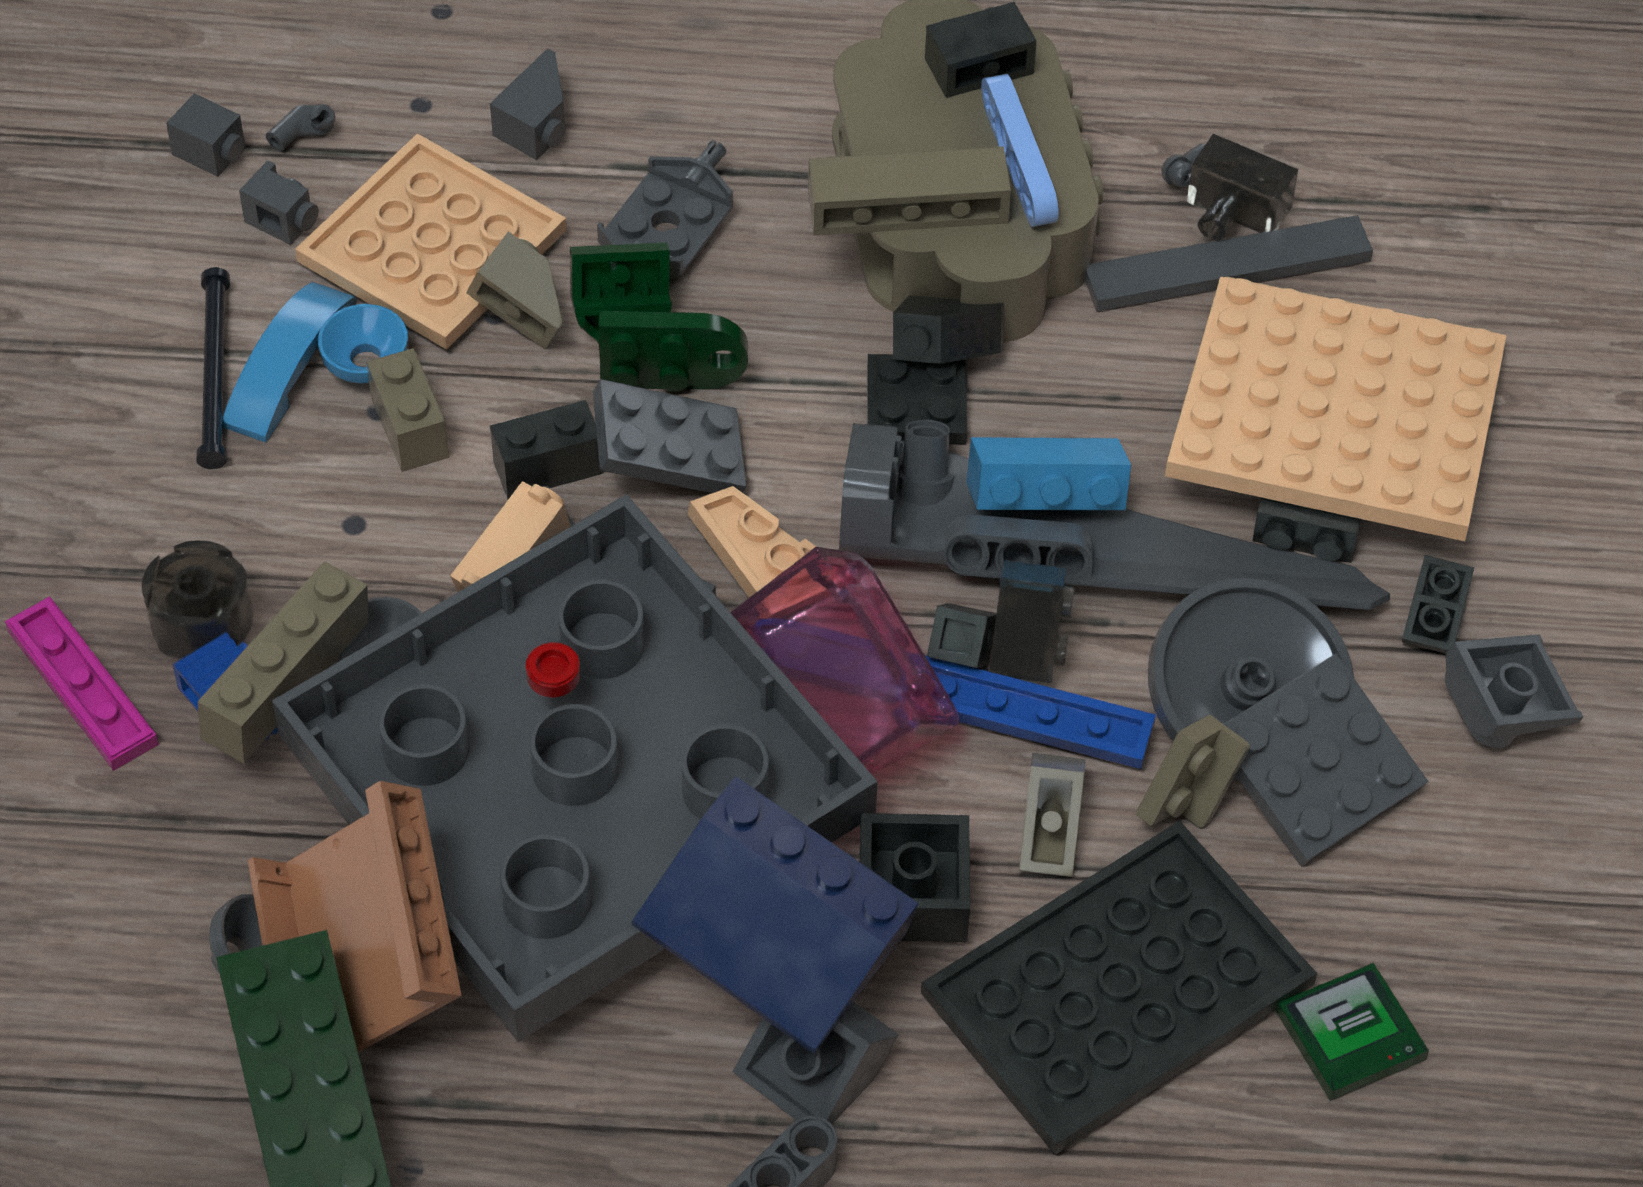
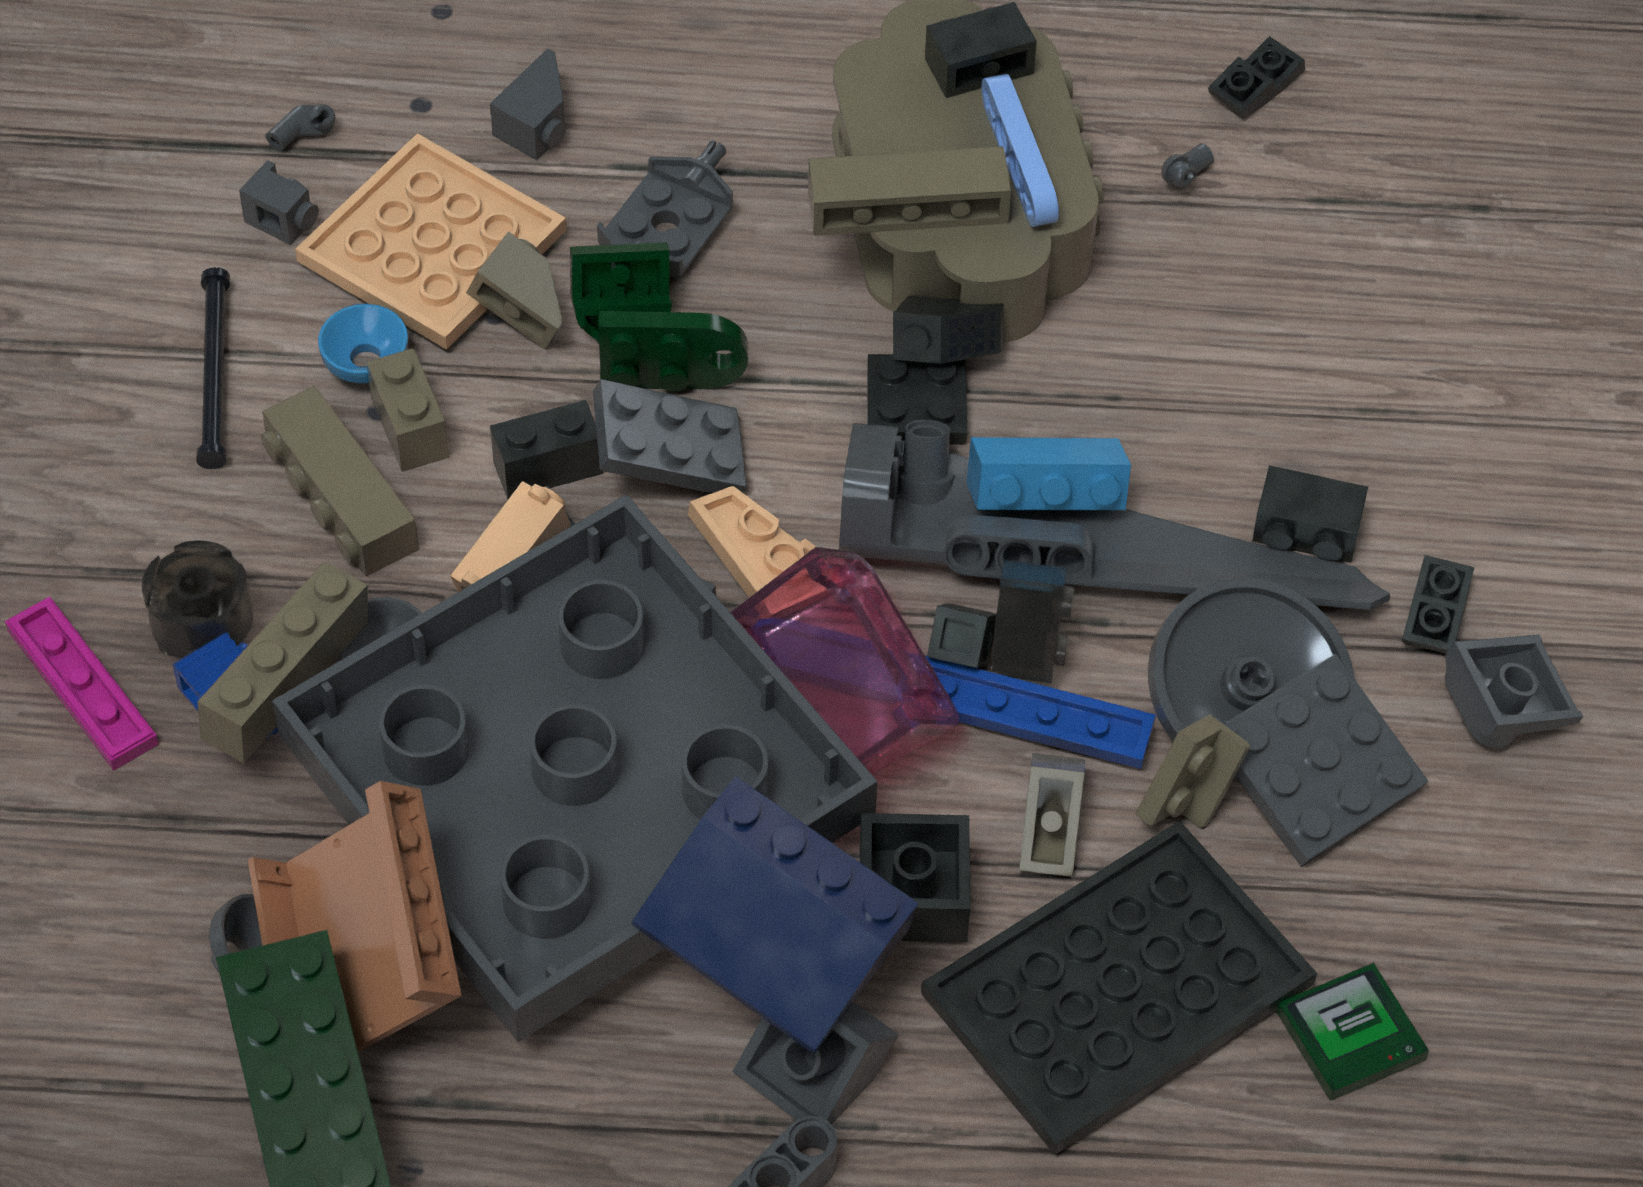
dark grey brick [166,93,245,177] -> none
dark azure slope [222,282,356,443] -> none
red tile [526,642,580,698] -> none
dark grey tile [1085,215,1373,312] -> none
light nougat plate [1165,276,1507,541] -> none
clear smoke brick [1187,133,1299,241] -> none
none -> dark tan brick [261,385,419,576]
none -> pearl dark grey slope [1208,36,1305,116]

